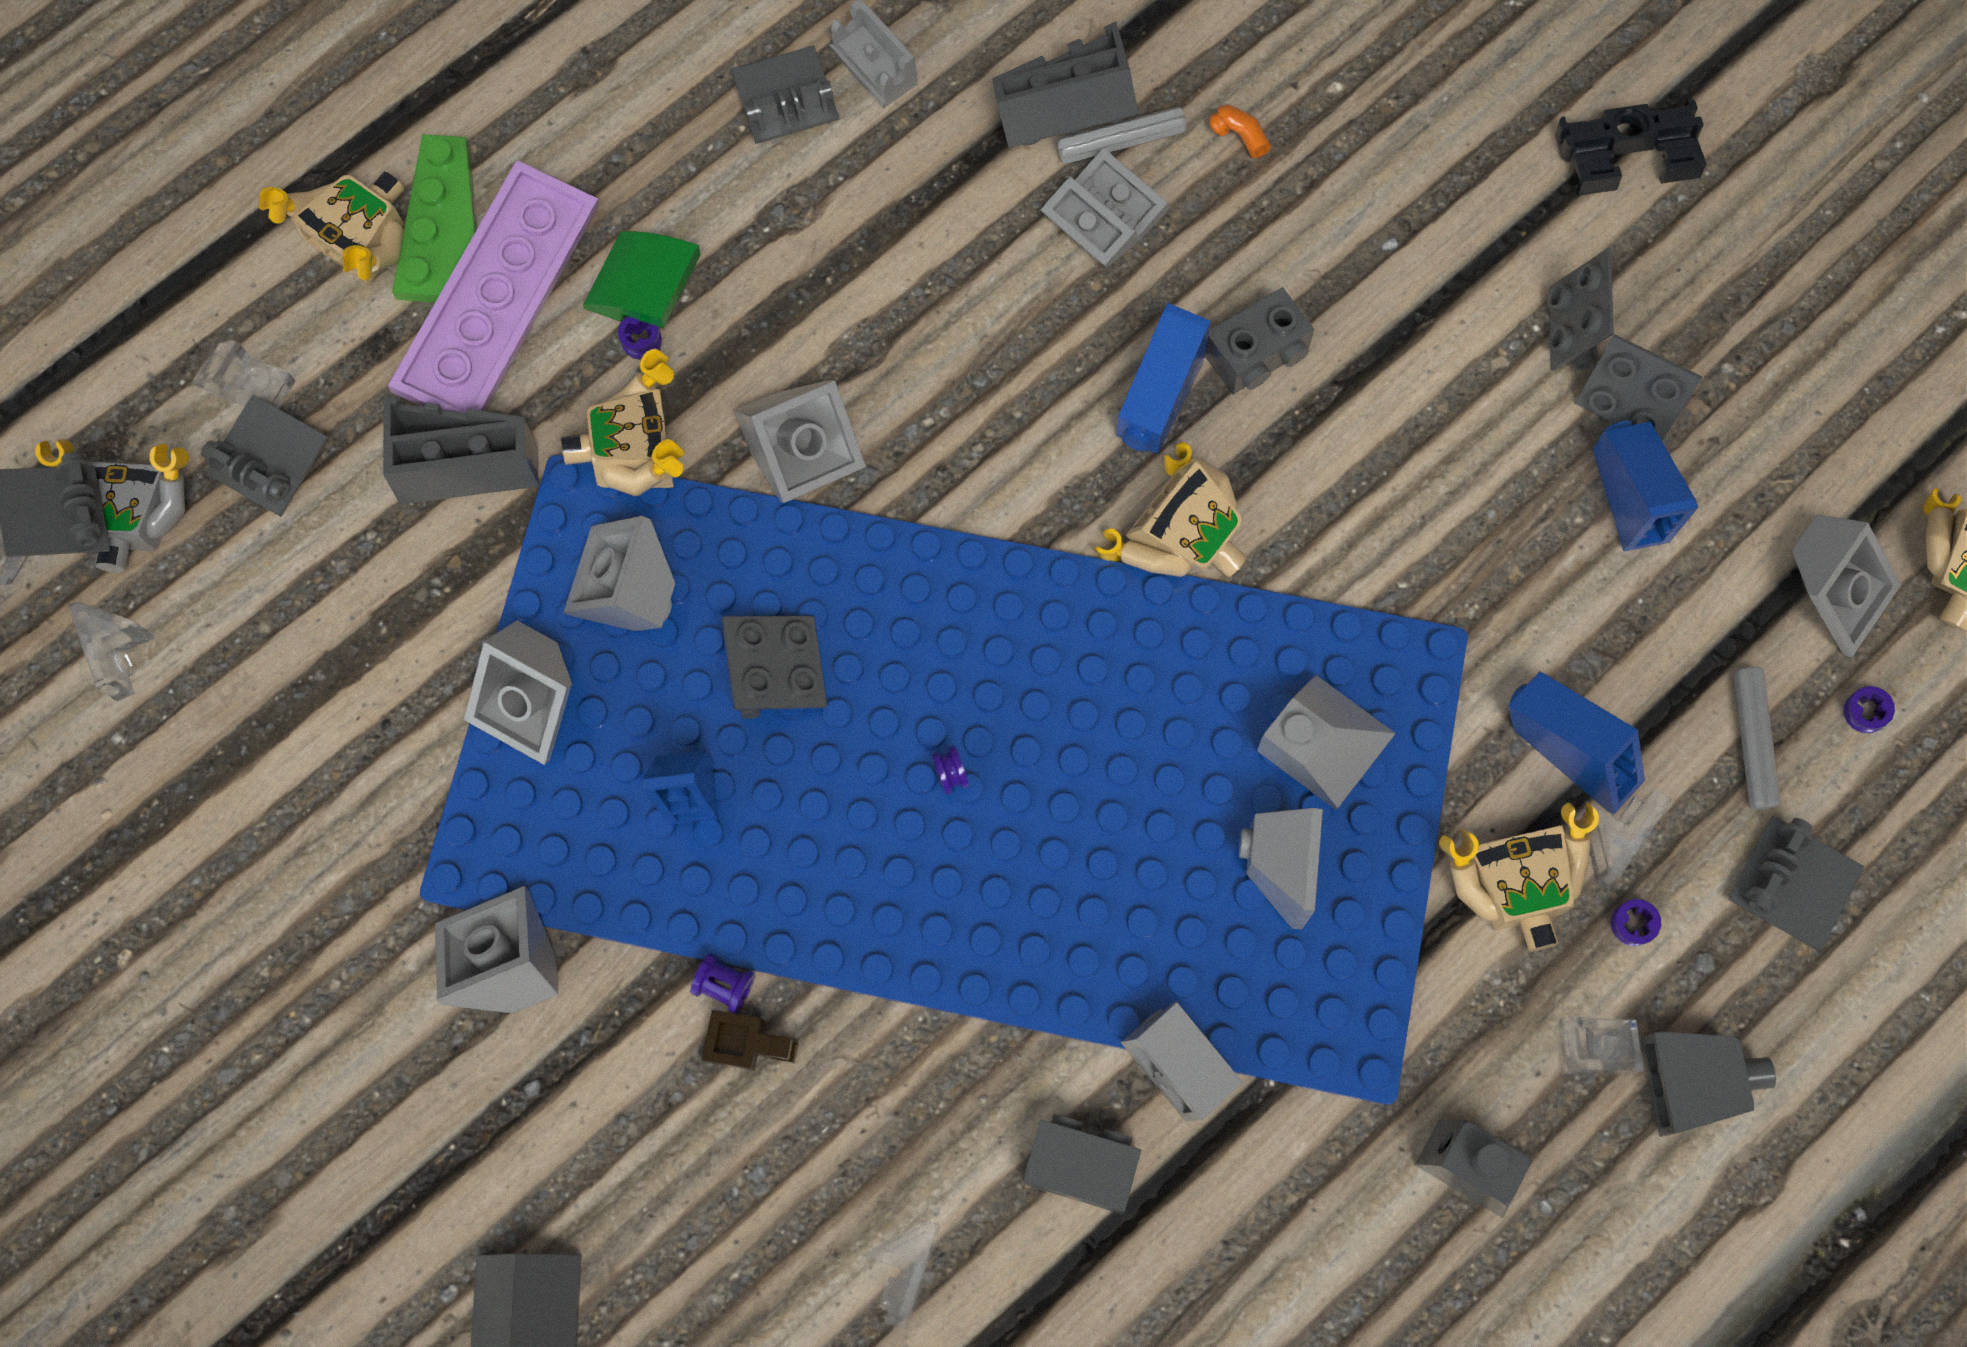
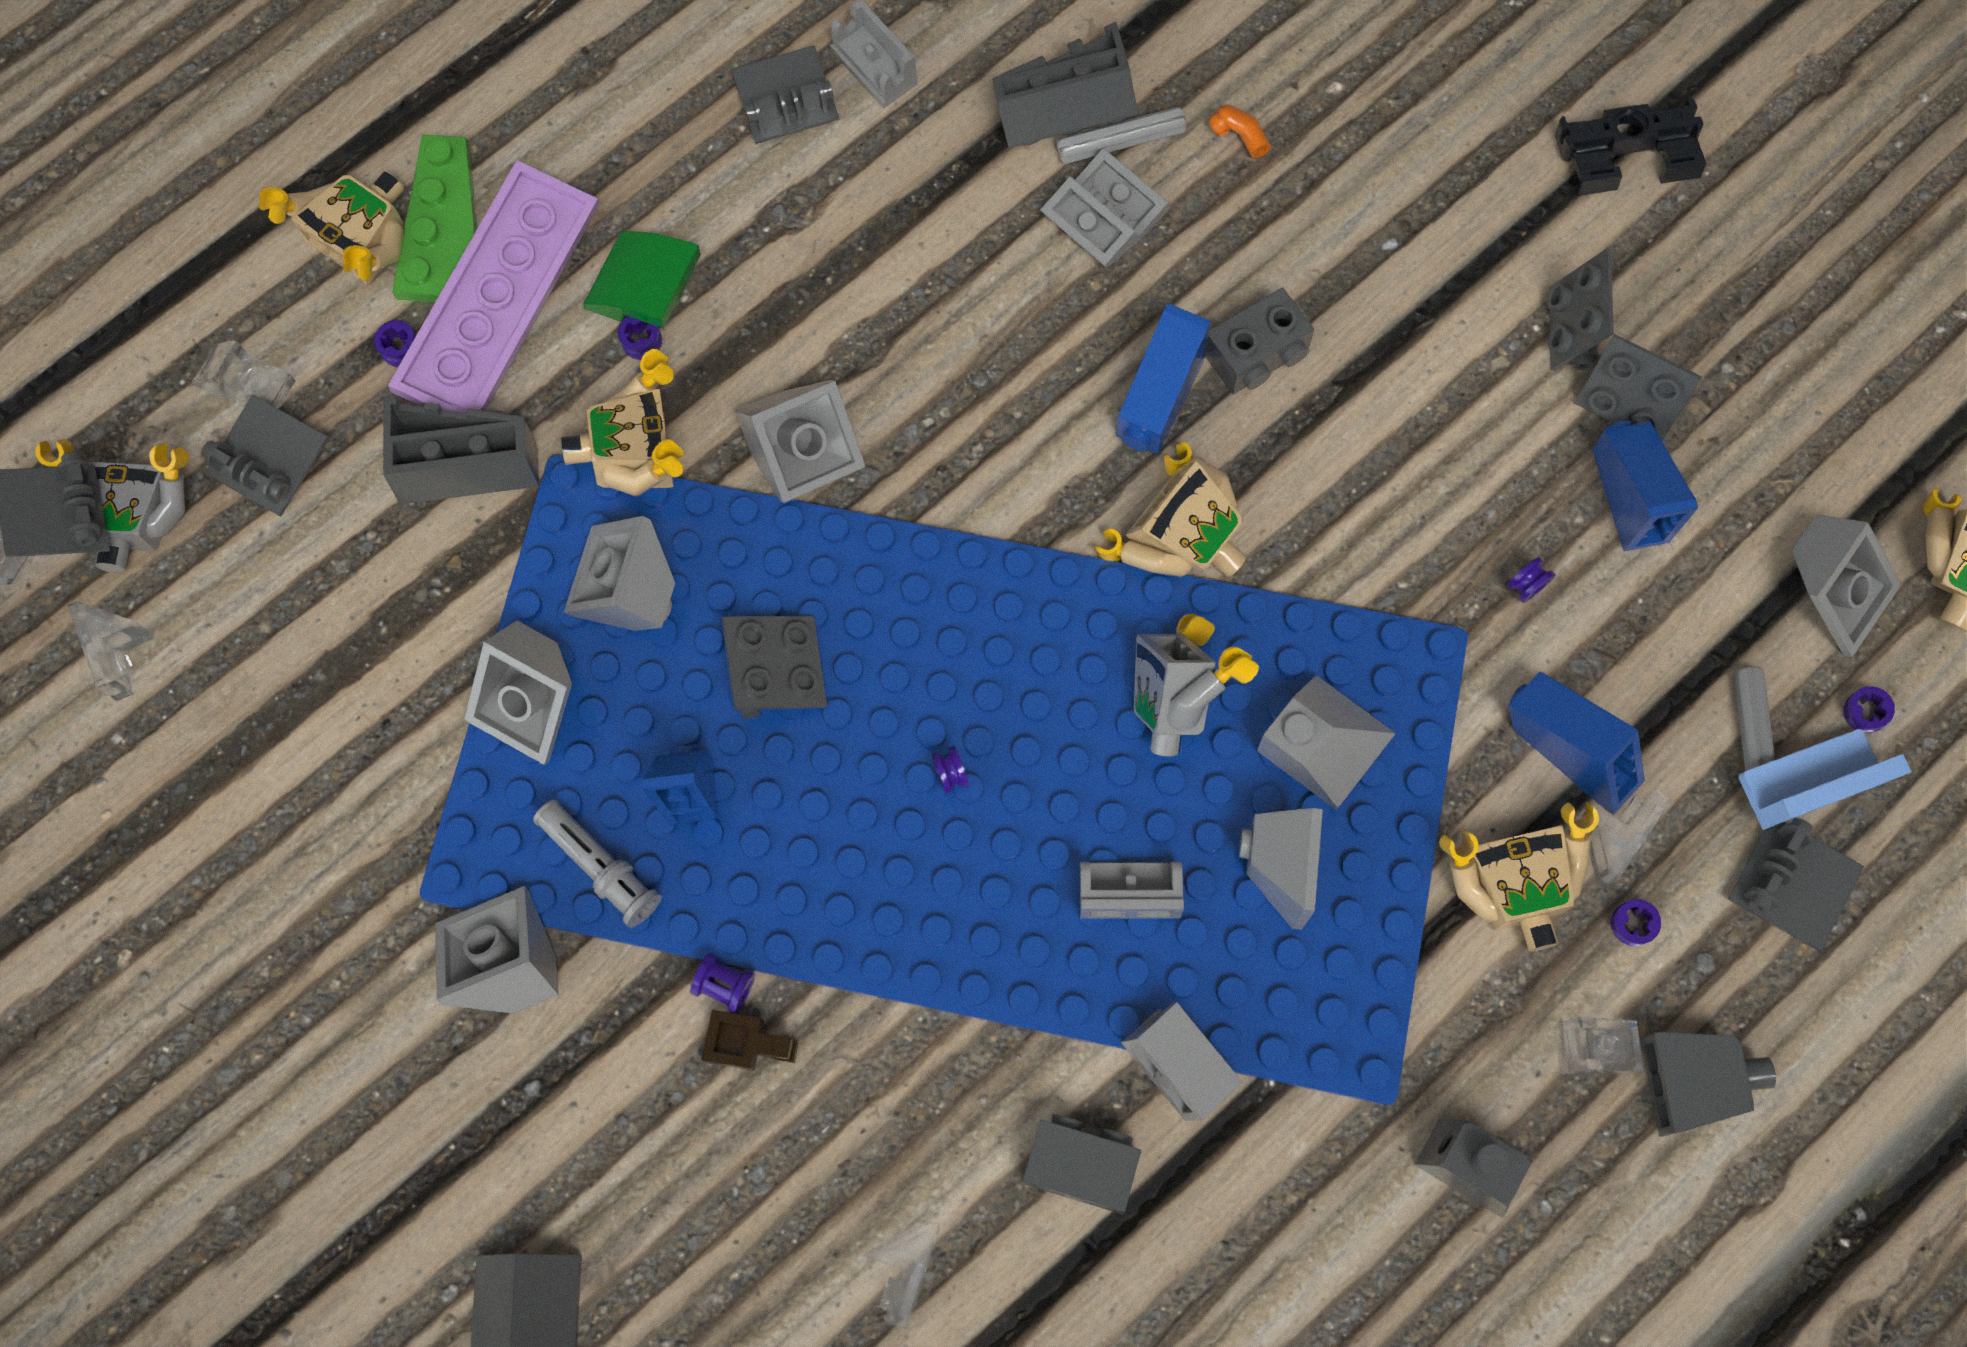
none -> dark purple bush [374,321,416,367]
none -> light grey pin [533,799,662,928]
none -> light grey hinge [1080,861,1184,919]
none -> light grey torso [1134,614,1259,756]
none -> dark purple bush [1507,557,1556,604]
none -> light blue panel [1739,729,1912,830]

